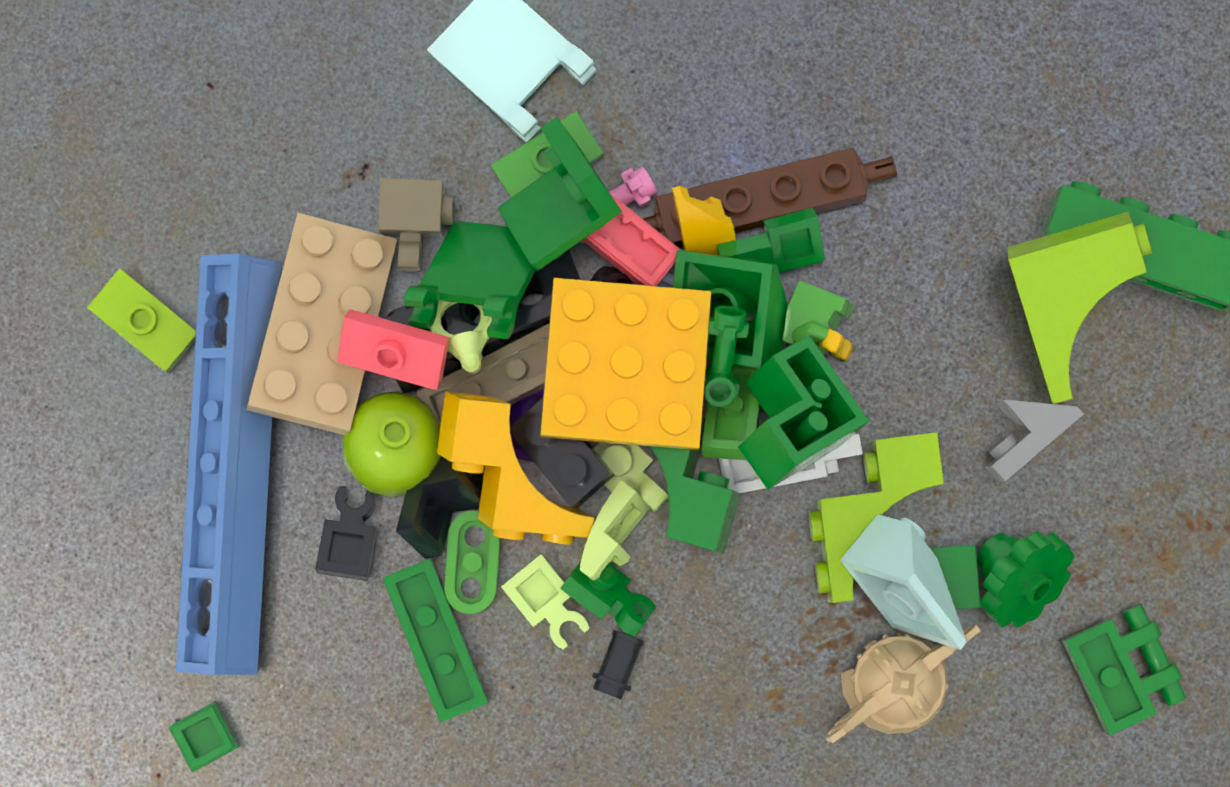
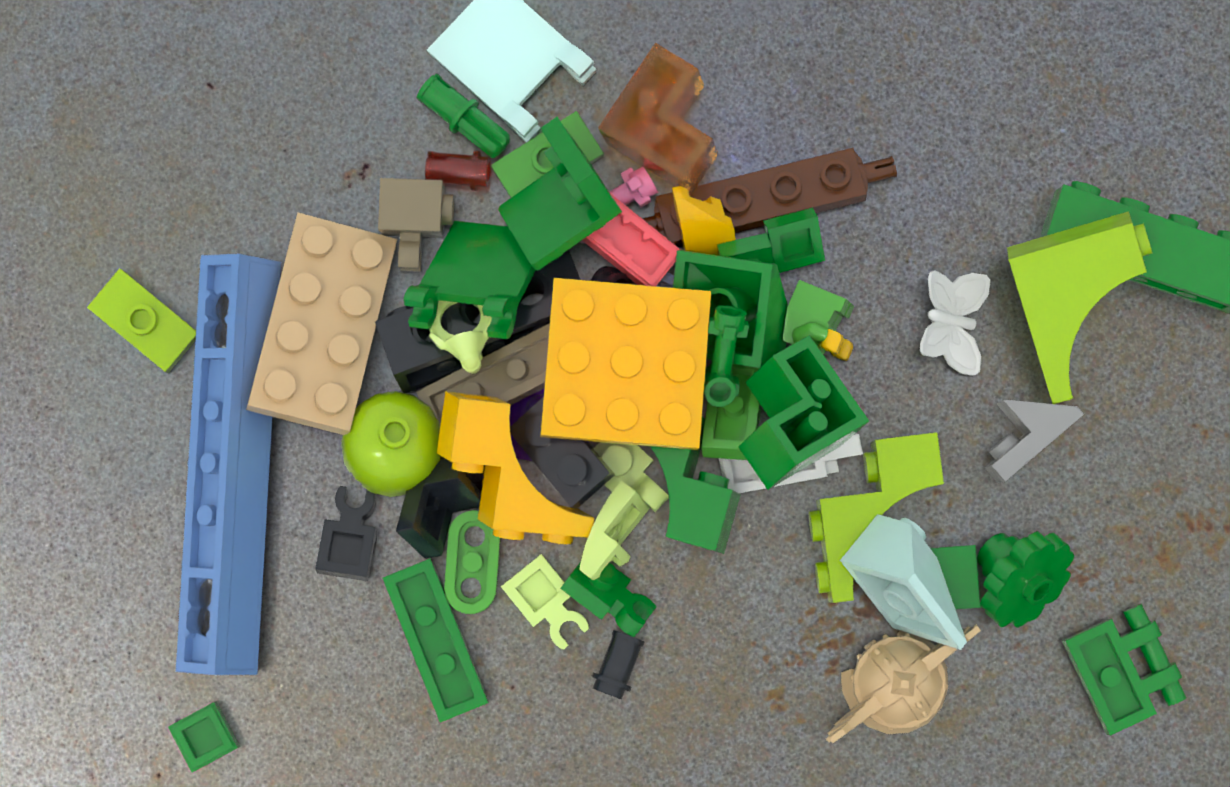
coral plate [337,309,450,390] -> none
none -> green axle [416,73,510,158]
none -> clear red pin [425,150,491,192]
none -> clear orange brick [598,43,719,196]
none -> white piece [920,271,990,376]

